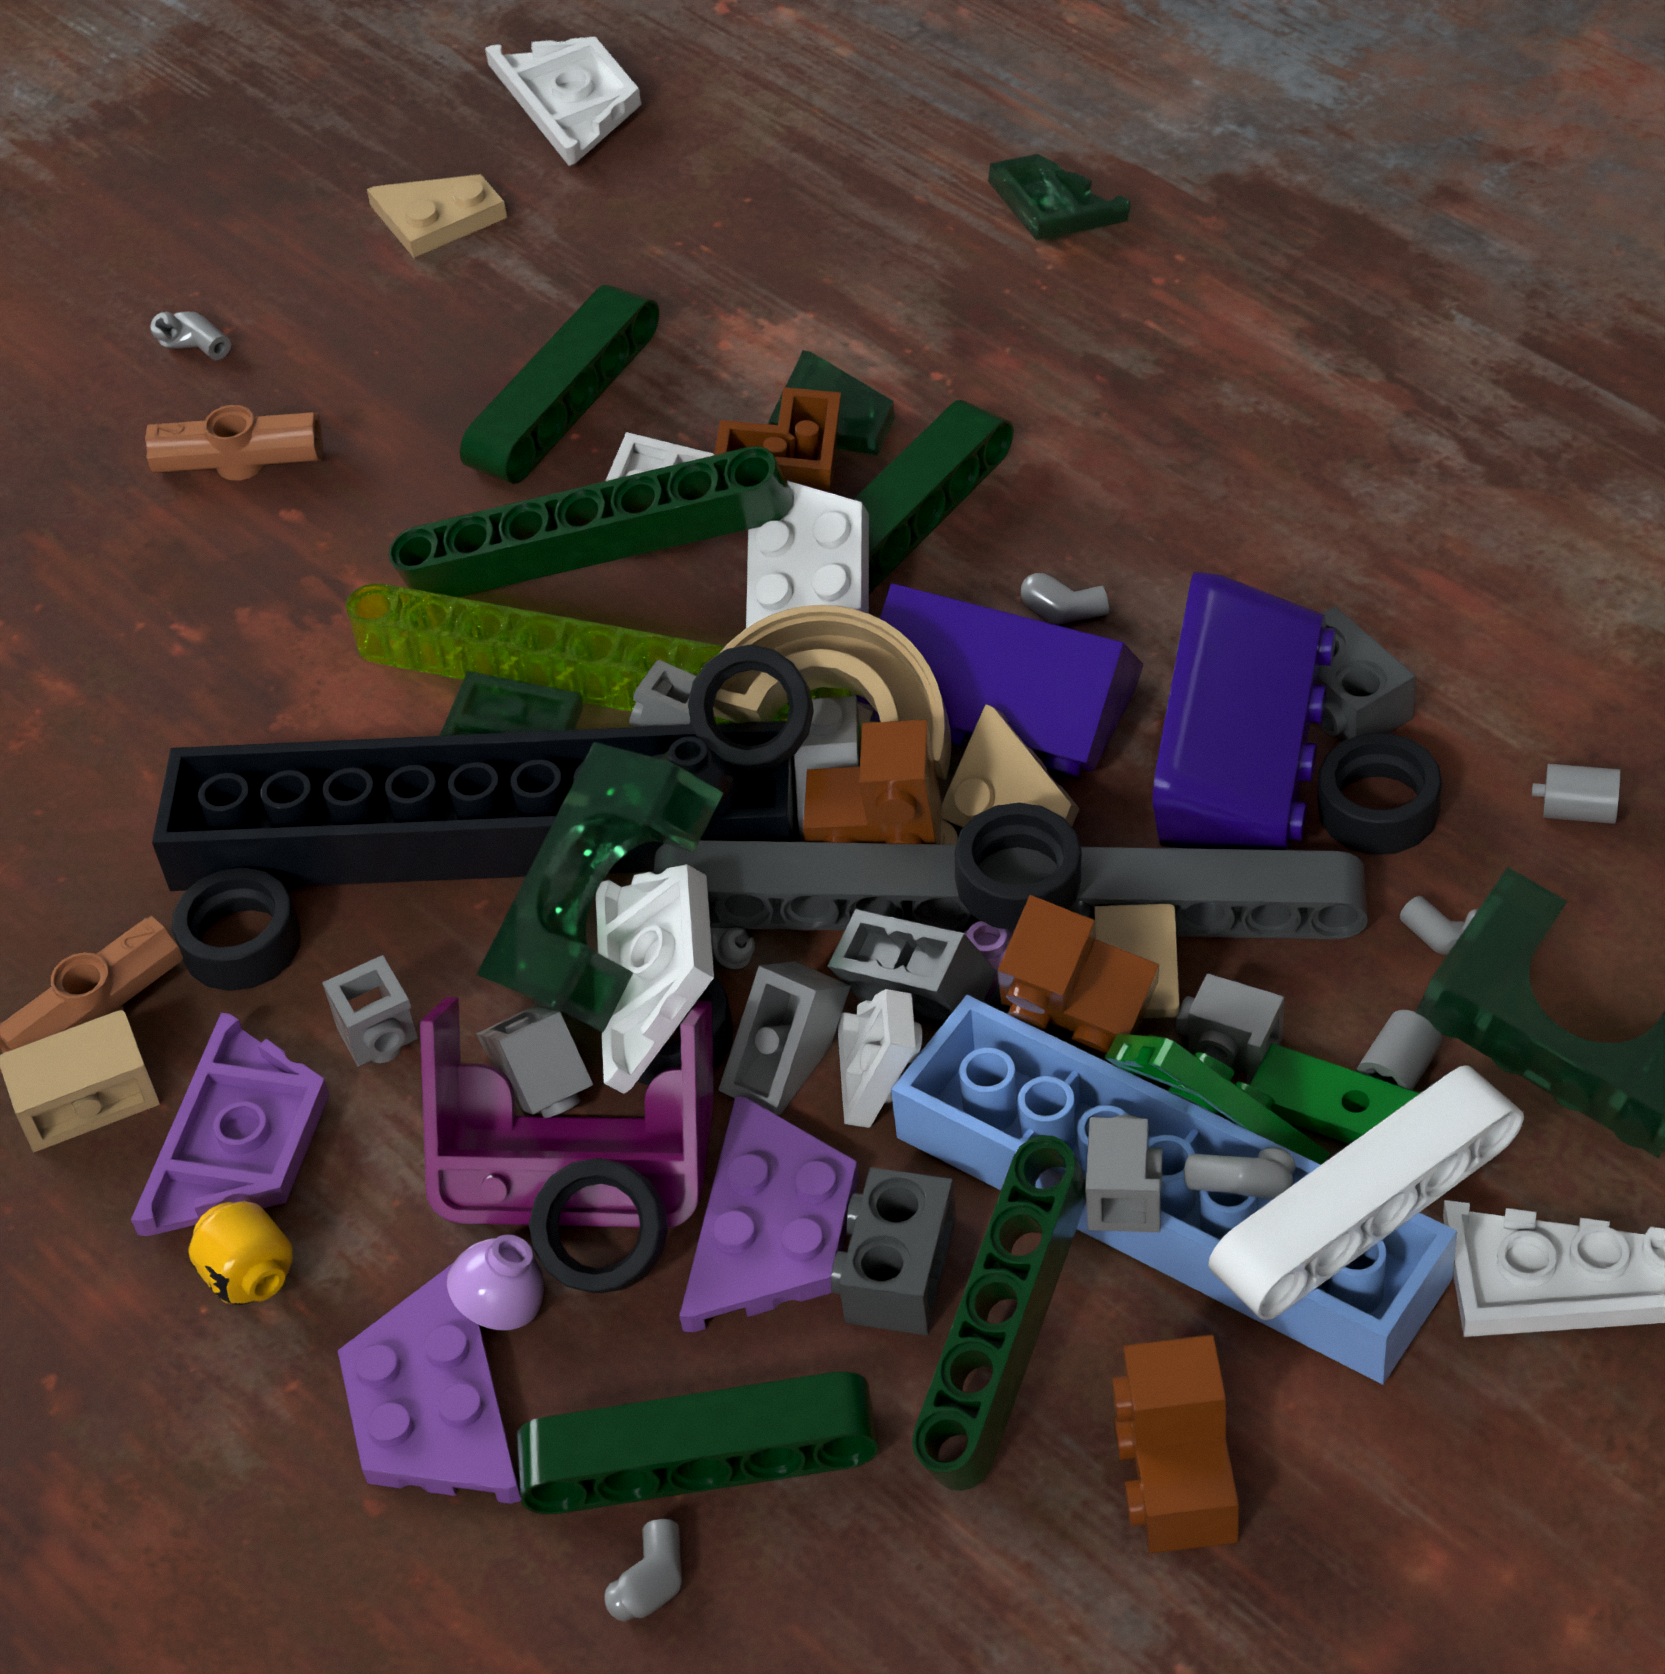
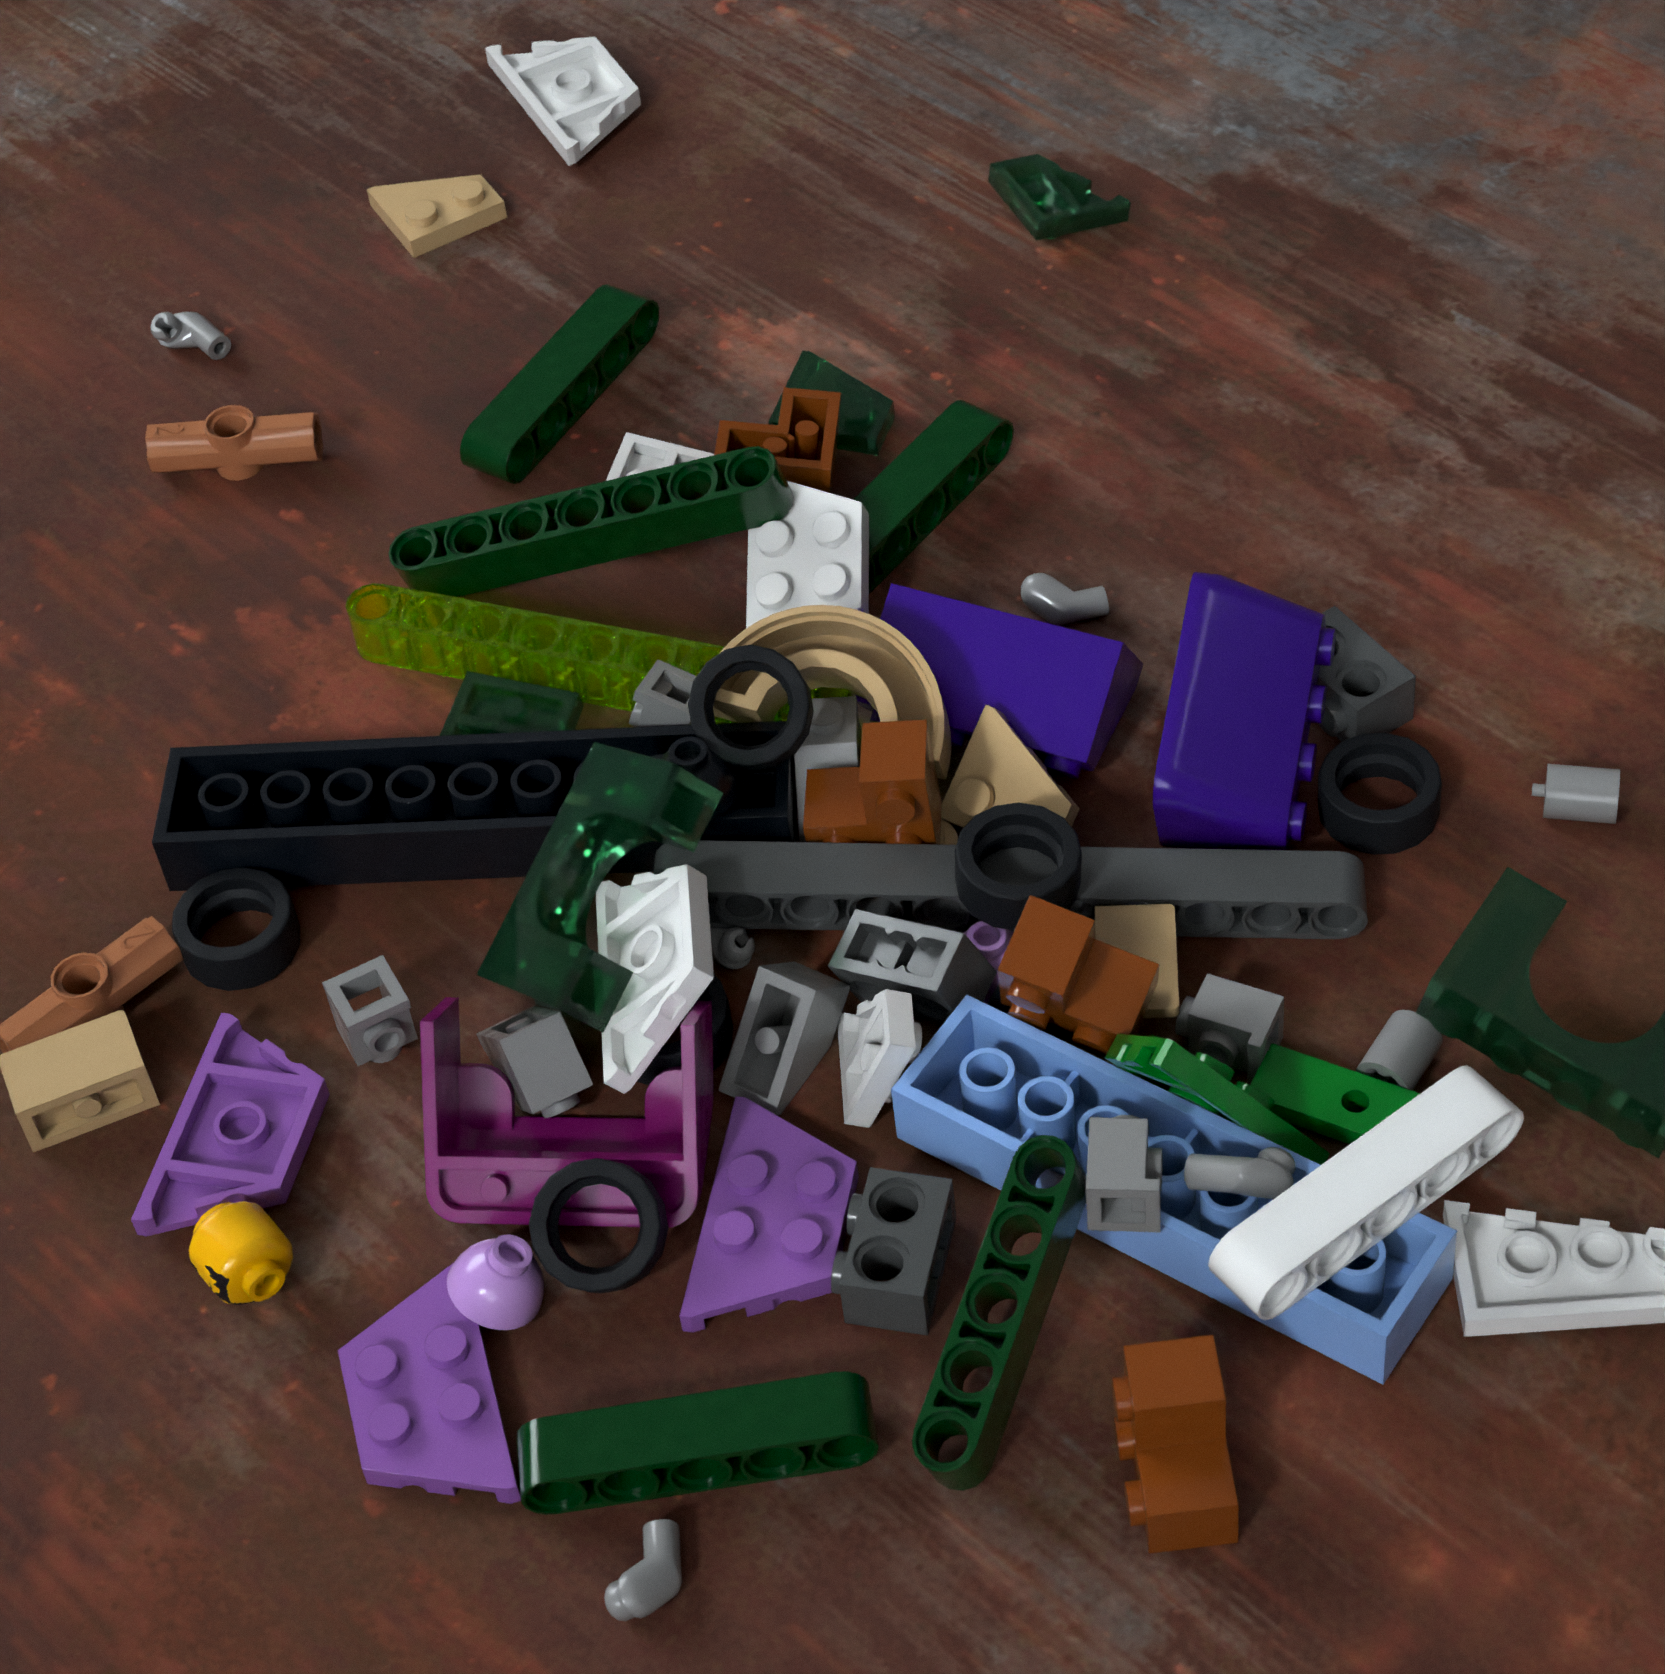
light grey arm [1400,896,1502,956] -> none

